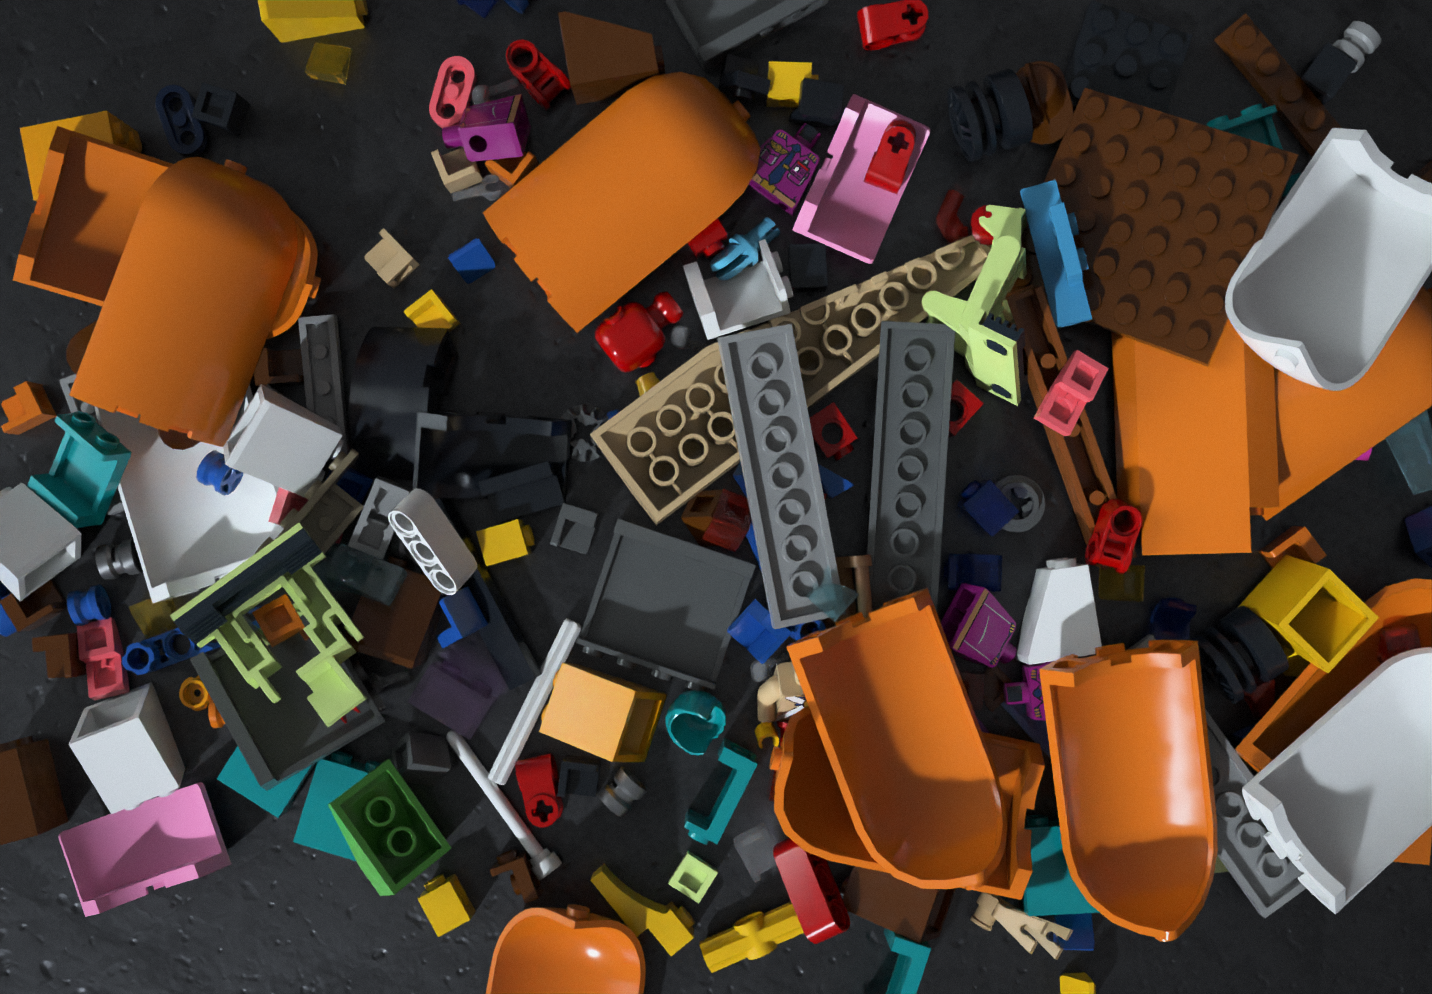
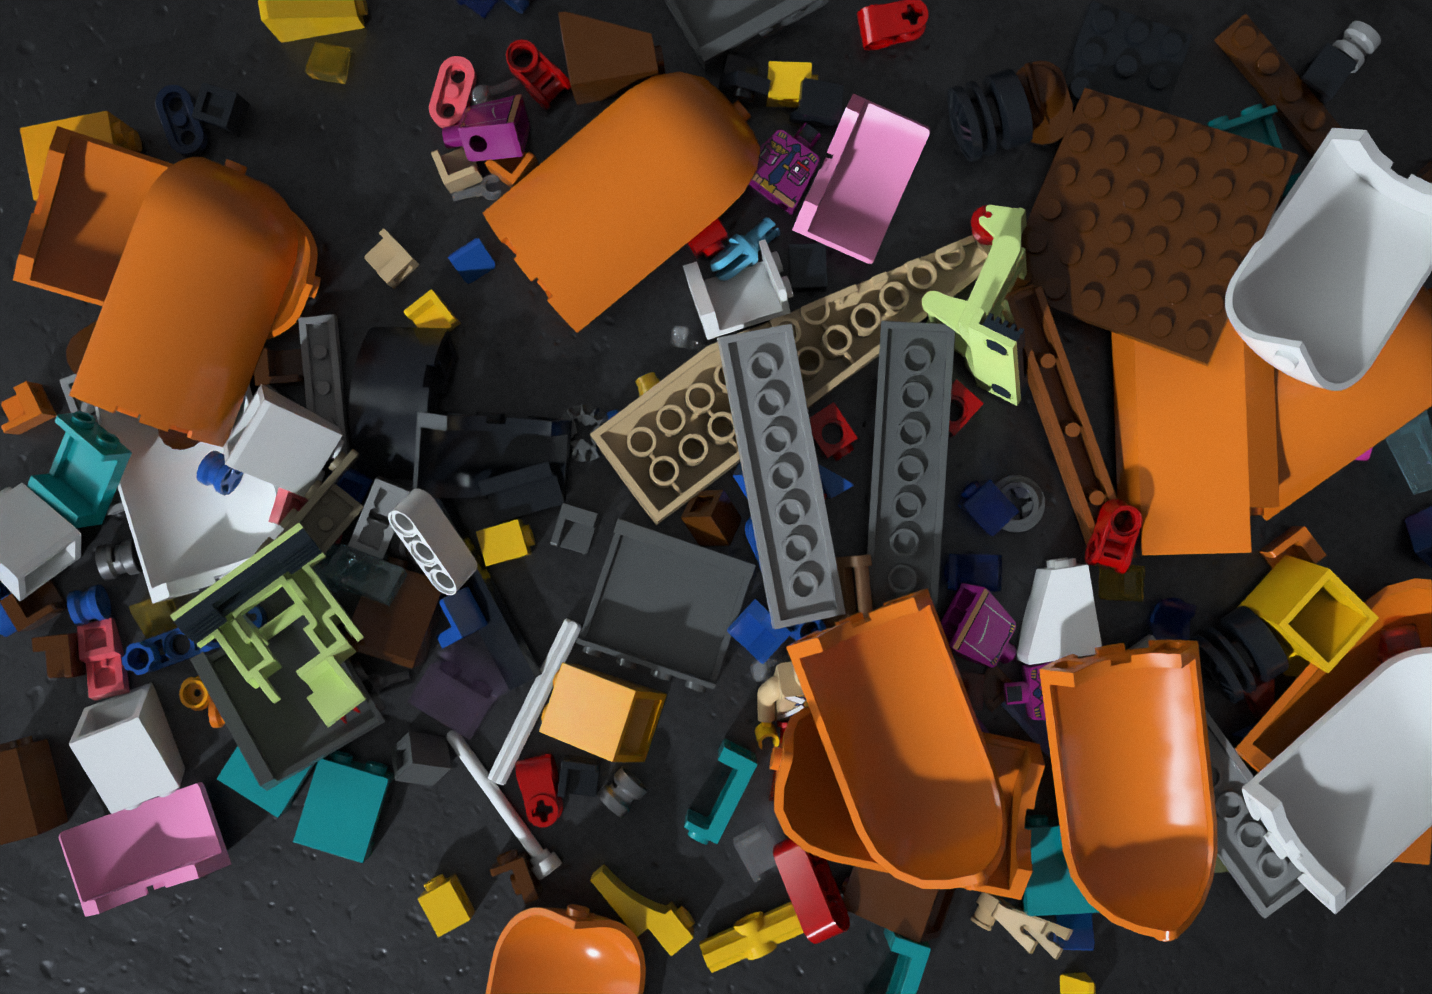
orange panel [252,594,309,647] -> none
bright green slope [328,759,451,896] -> none
red piece [595,291,683,373] -> none
teal hair [665,690,727,756] -> none
yellowish green plate [668,851,718,904] -> none
clear red panel [703,489,752,552] -> none
clear light blue tile [806,584,859,622] -> none
red piece [863,119,916,194] -> none
clear red arm [936,190,969,243] -> none
dark azure bracket [1020,180,1092,328] -> none
coral slope [1034,350,1109,436] -> none

